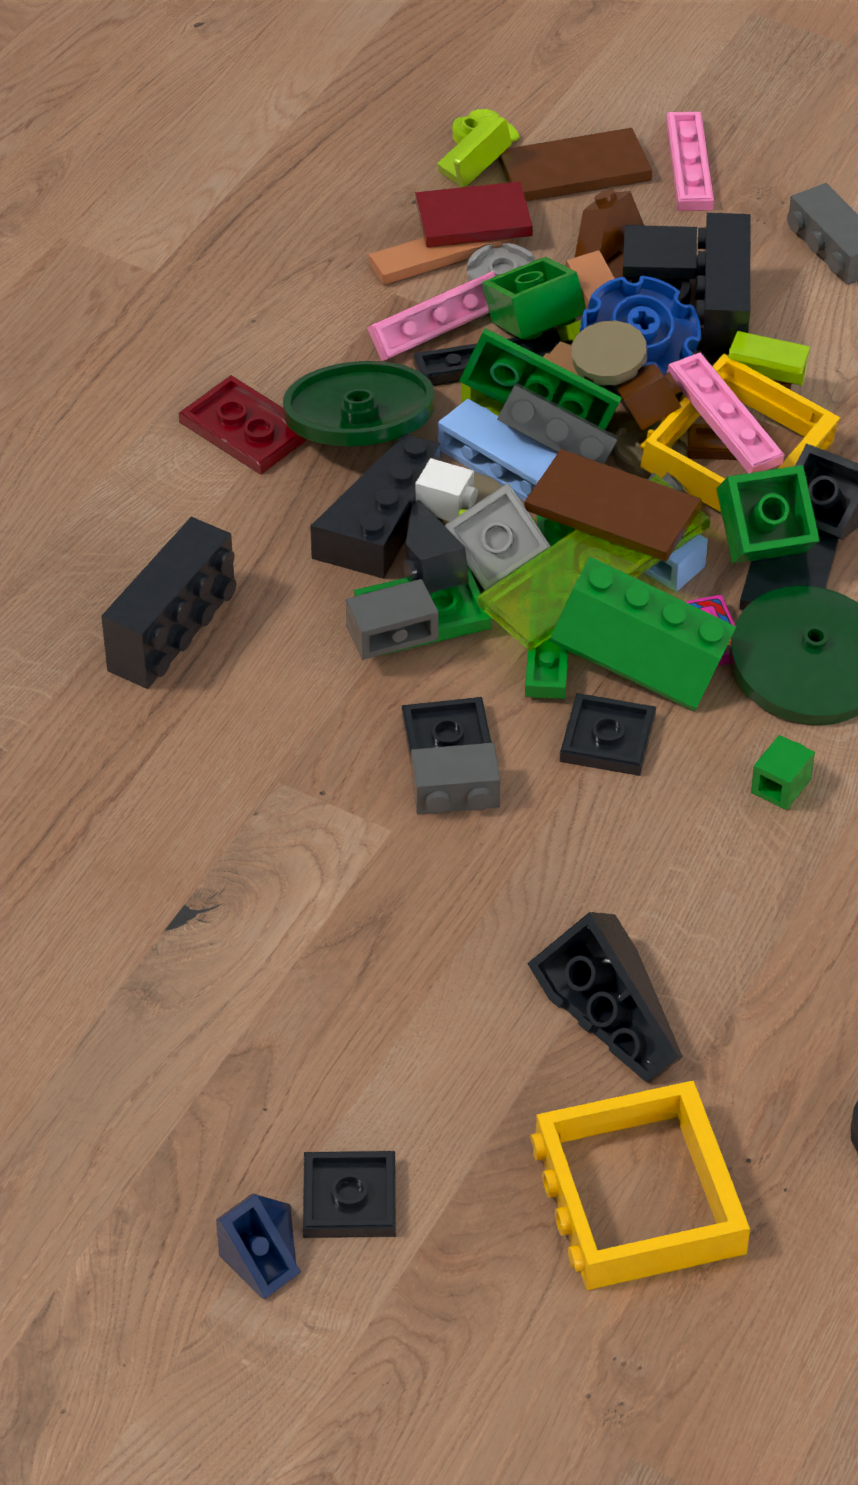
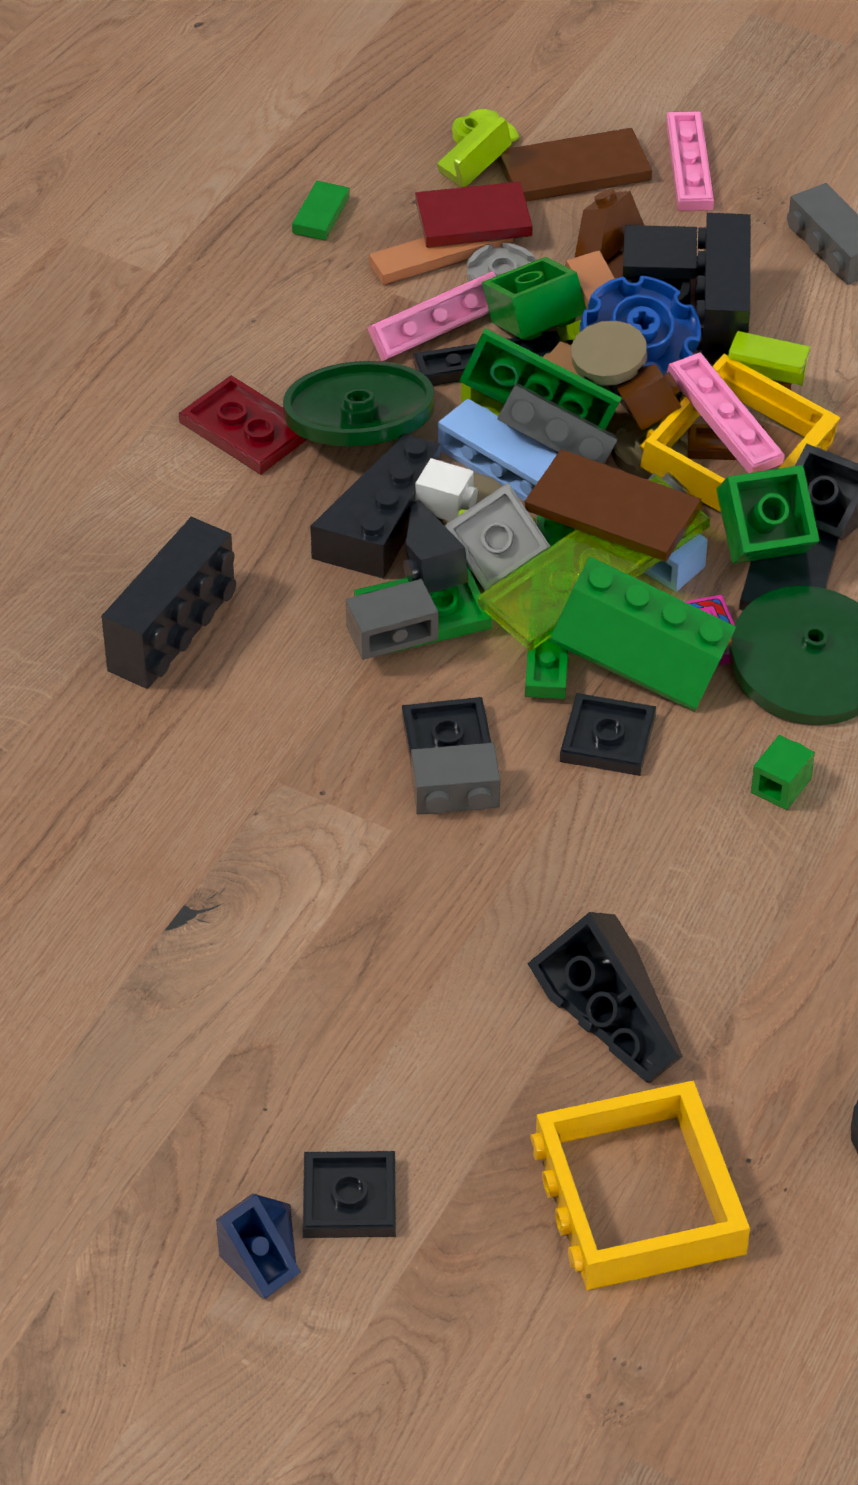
none -> green tile [292,180,350,241]

